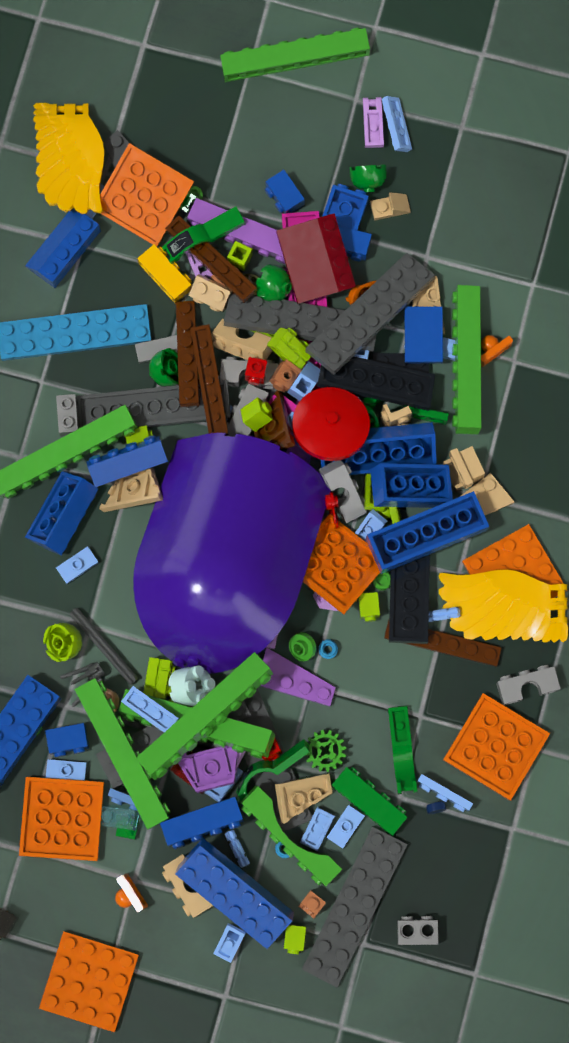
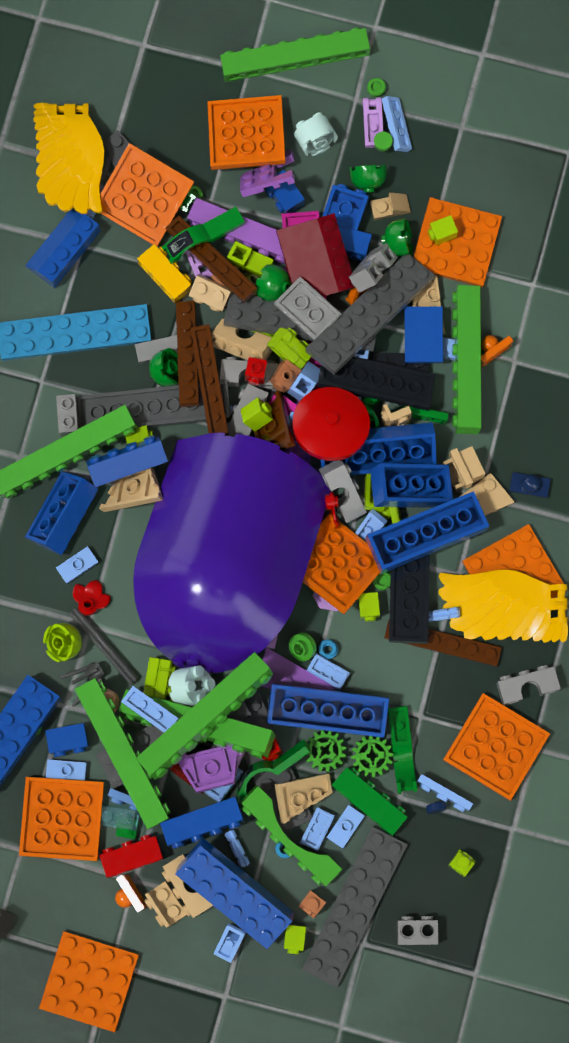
none -> red plate [73,580,111,616]
none -> red brick [99,834,164,878]
none -> tan bracket [144,881,187,928]
none -> orange plate [208,95,286,170]
none -> medium lavender wing [240,149,295,197]
none -> lime brick [245,251,274,278]
none -> blue brick [266,683,389,737]
none -> light grey tile [274,277,342,341]
none -> light aqua brick [294,112,338,156]
none -> light blue plate [306,654,350,690]
none -> light grey arch [349,243,398,293]
none -> bright green gear [351,736,393,778]
none -> bright green tile [367,78,386,98]
none -> bright green tile [374,131,393,151]
none -> green cylinder [382,218,413,256]
none -> orange plate [413,197,502,288]
none -> lime brick [427,215,458,245]
none -> lime brick [448,849,475,877]
none -> dark blue tile [509,472,550,498]

